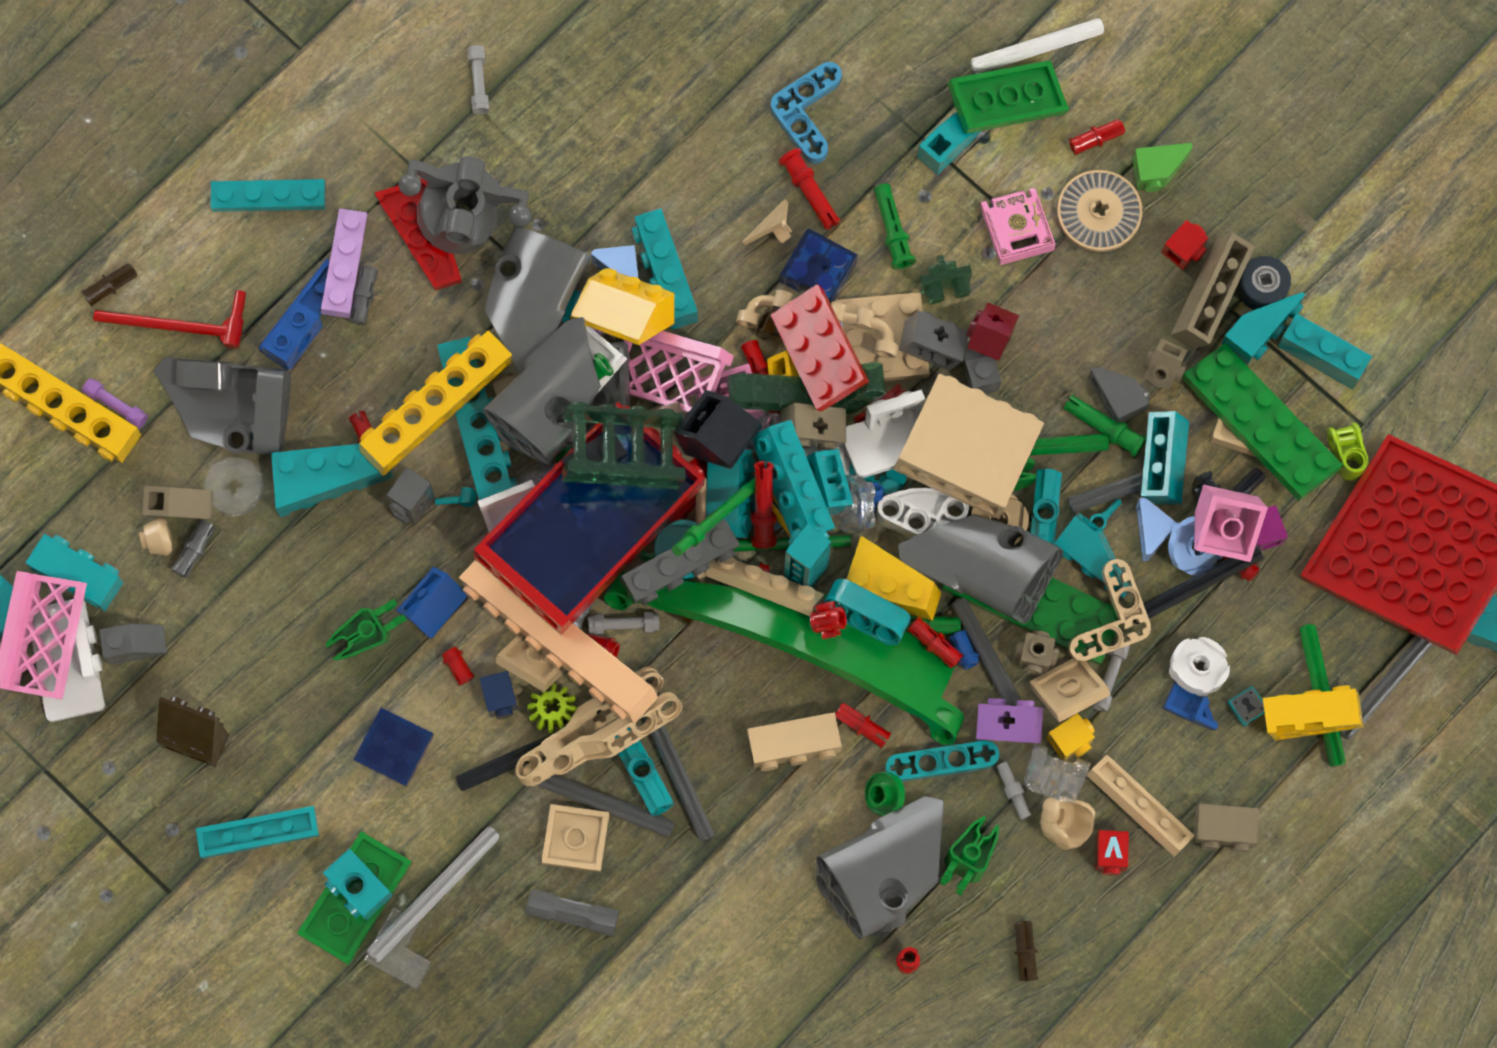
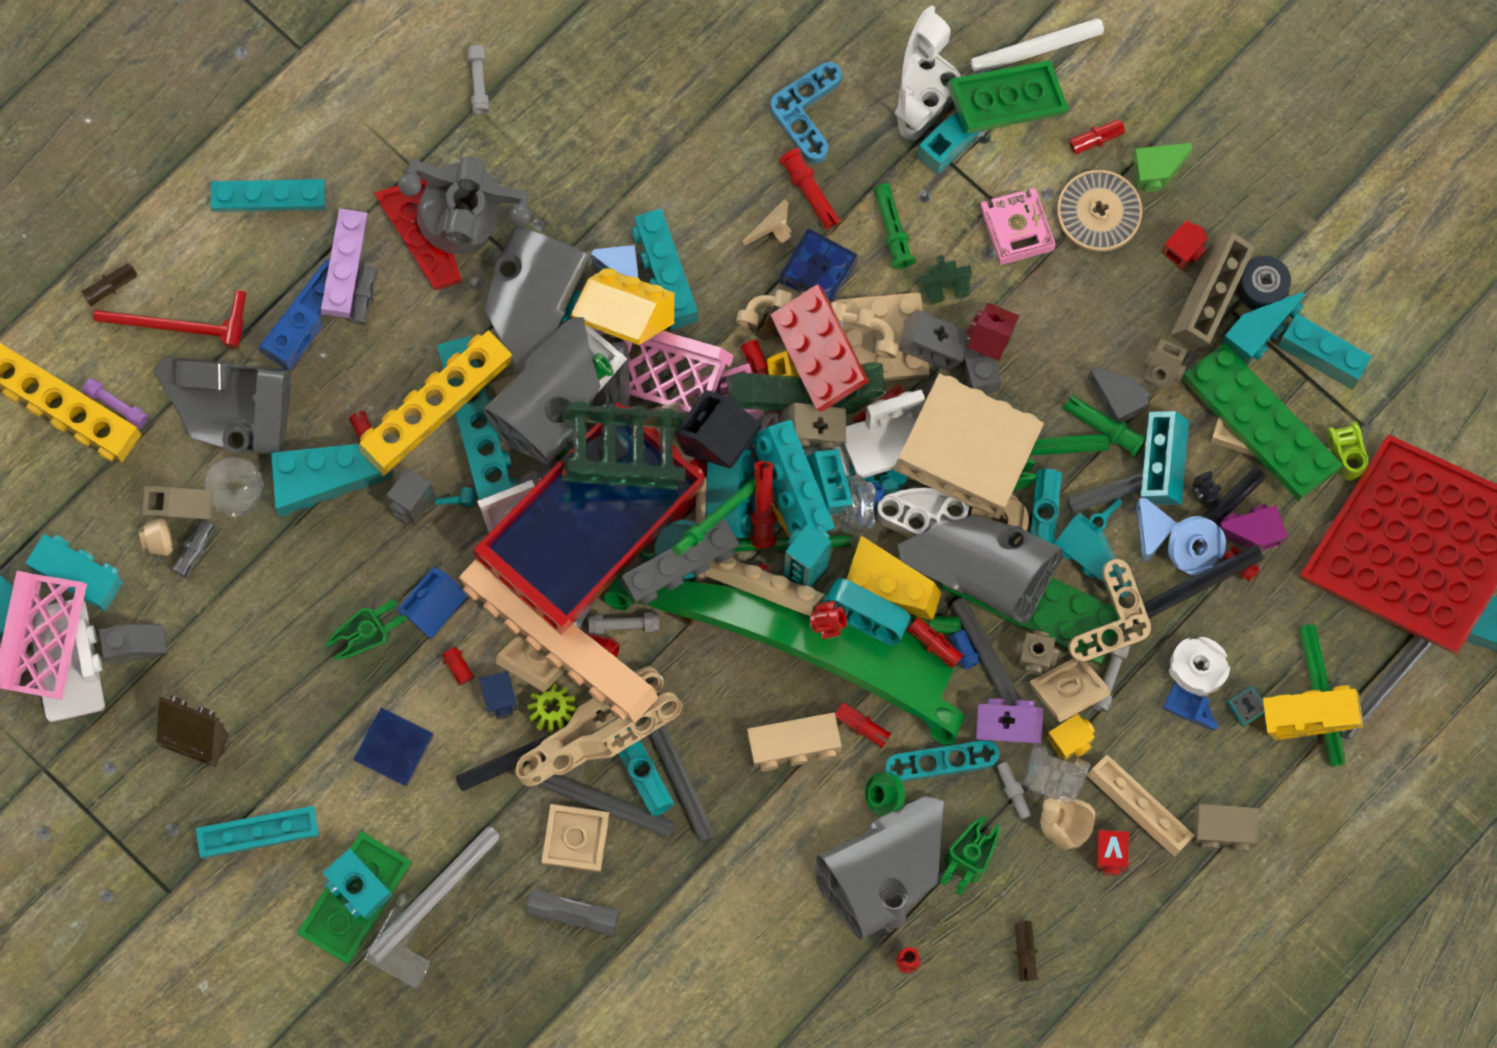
bright pink slope [1194,485,1268,562] -> none
none -> white panel [894,5,961,140]

